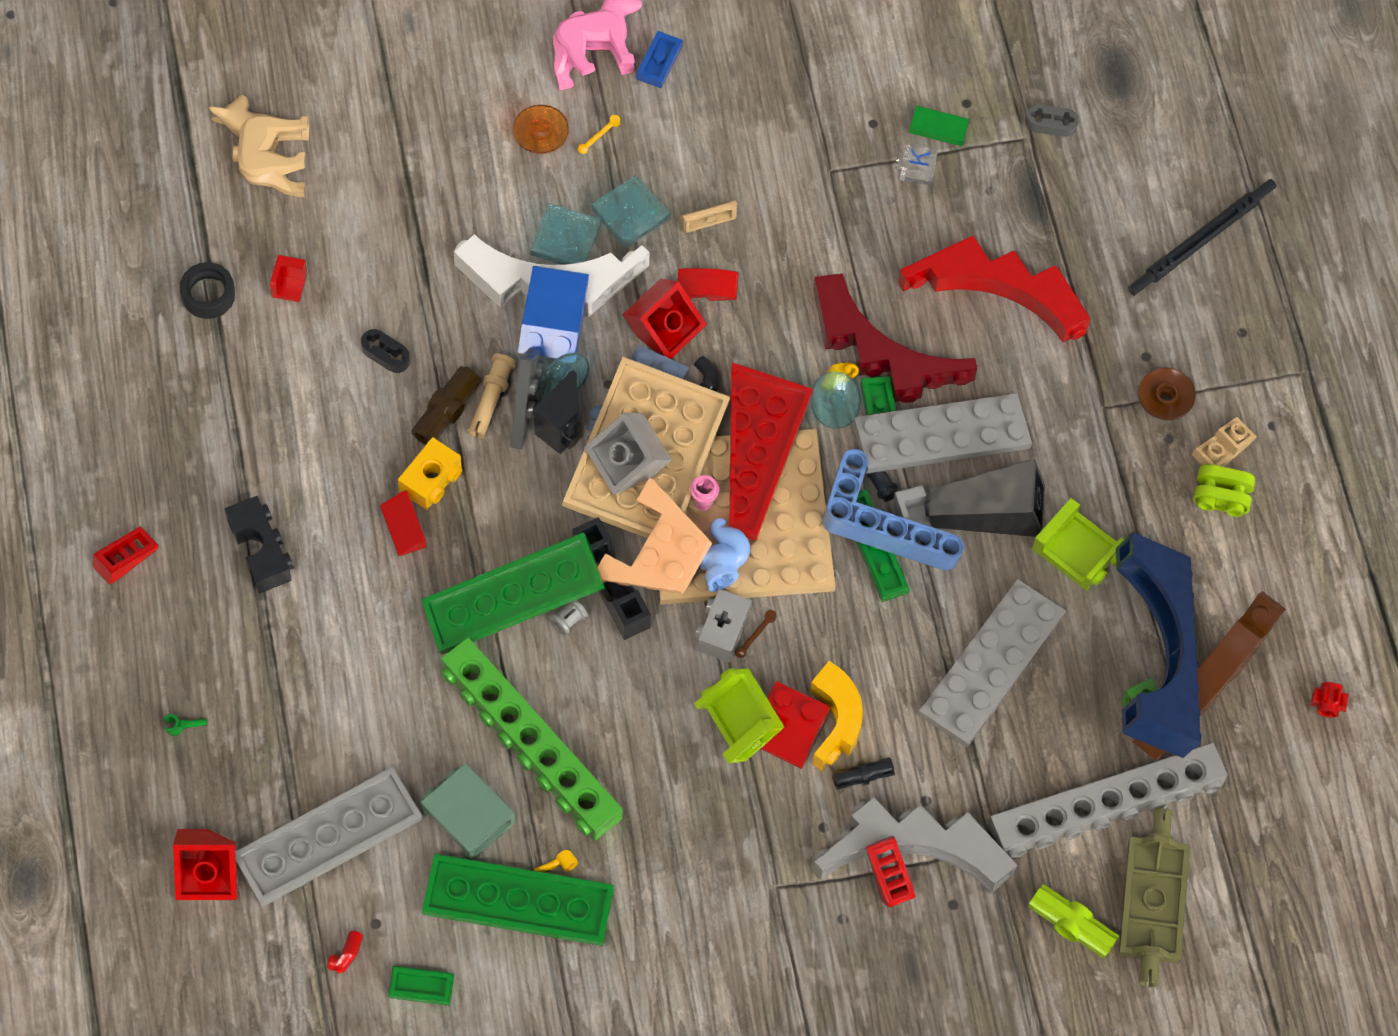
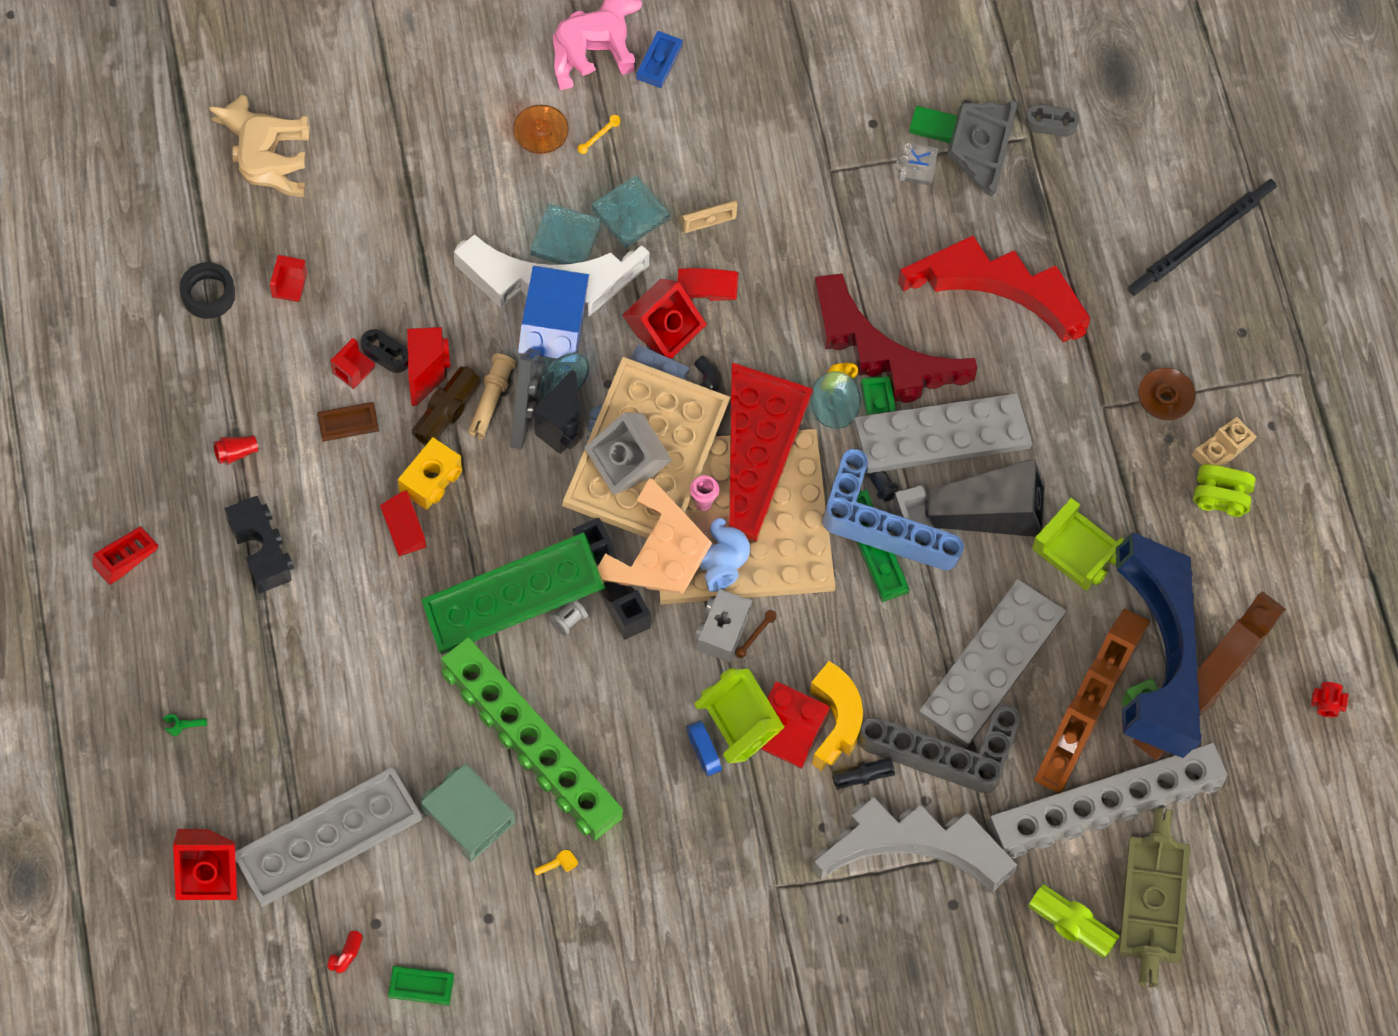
green plate [422,854,614,946] -> none
red slope [865,836,916,907] -> none
none -> red cone [213,435,258,465]
none -> reddish brown tile [317,402,379,442]
none -> red panel [330,338,375,390]
none -> red slope [407,327,450,406]
none -> blue beam [686,720,722,777]
none -> dark grey beam [858,705,1020,793]
none -> dark grey wing [947,101,1018,196]
none -> dark orange arch [1034,608,1151,793]

